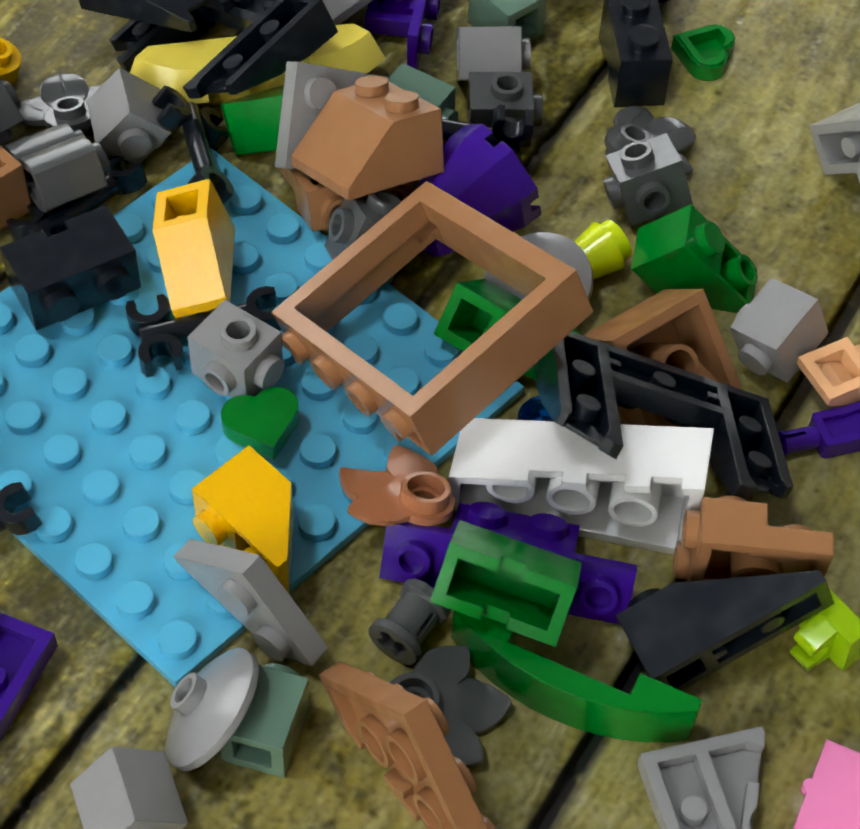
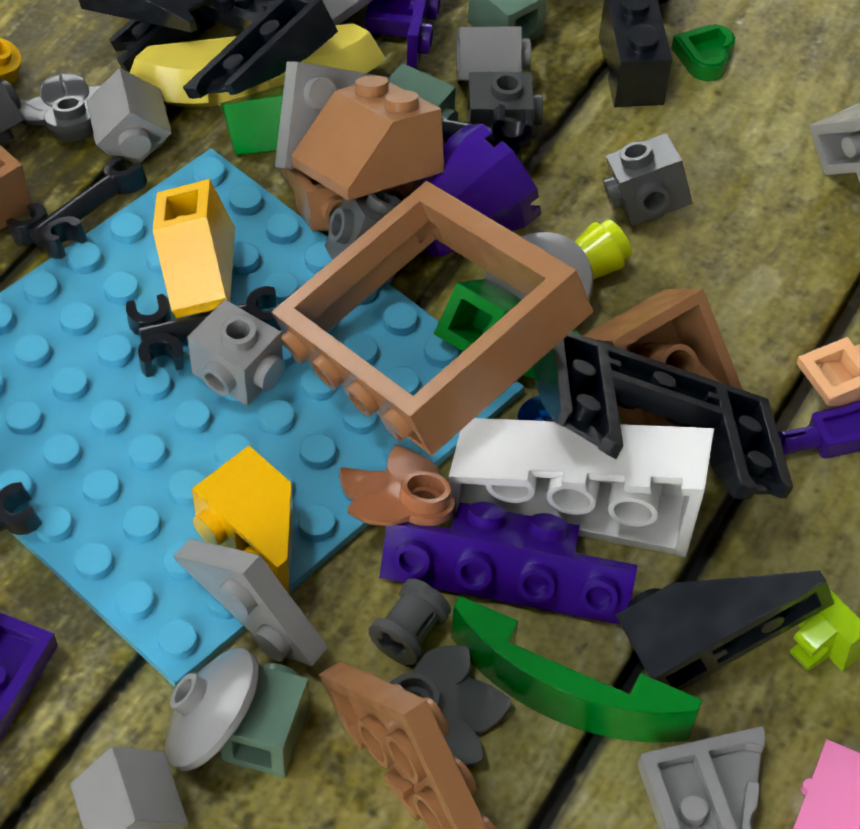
black brick [0,205,141,331] -> none
dark grey brick [2,123,110,212] -> none
black bar [152,86,234,205] -> none
green tile [221,387,299,460] -> none
green brick [430,520,582,647] -> none
dark grey plate [604,106,696,176] -> none
green slope [631,204,758,313] -> none
medium nougat plate [673,496,834,582] -> none
light grey brick [730,278,829,383] -> none

